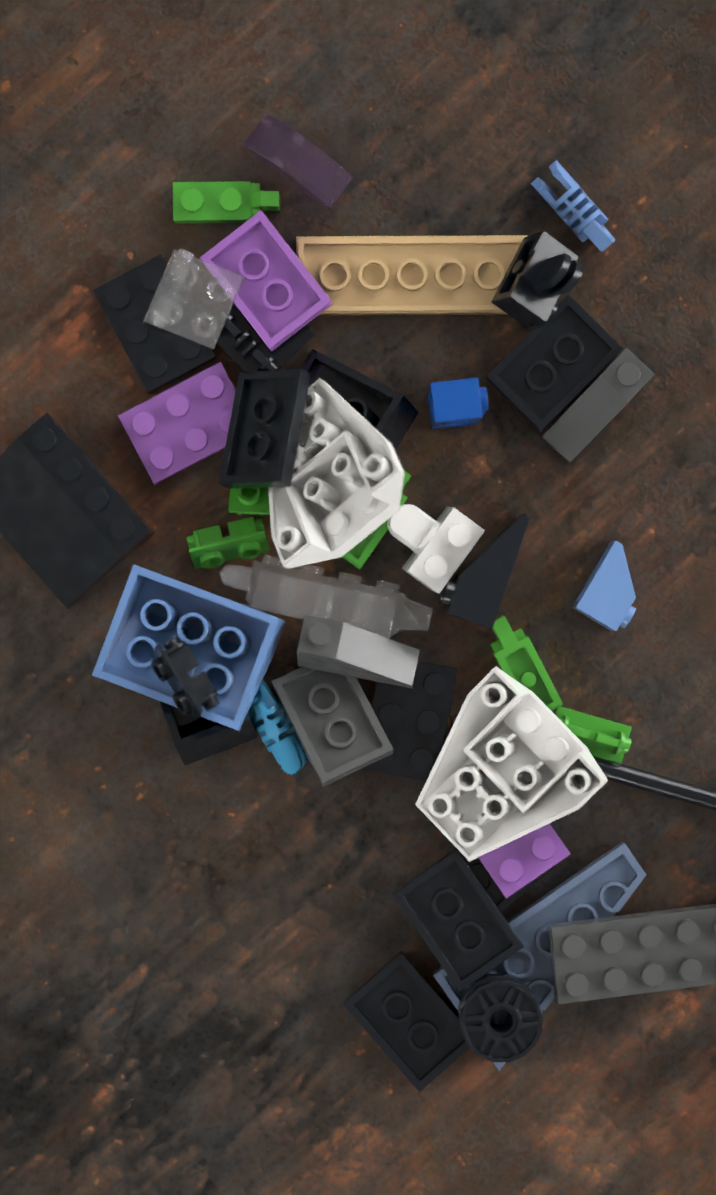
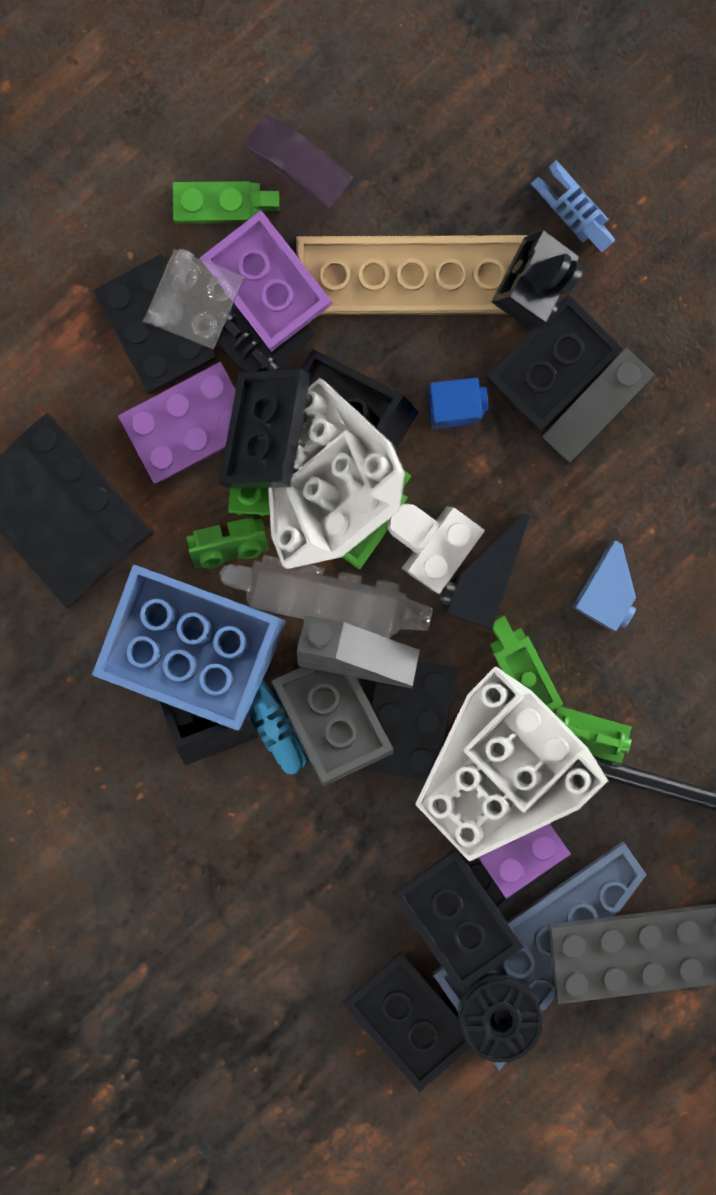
black hinge [151,636,220,722] -> none

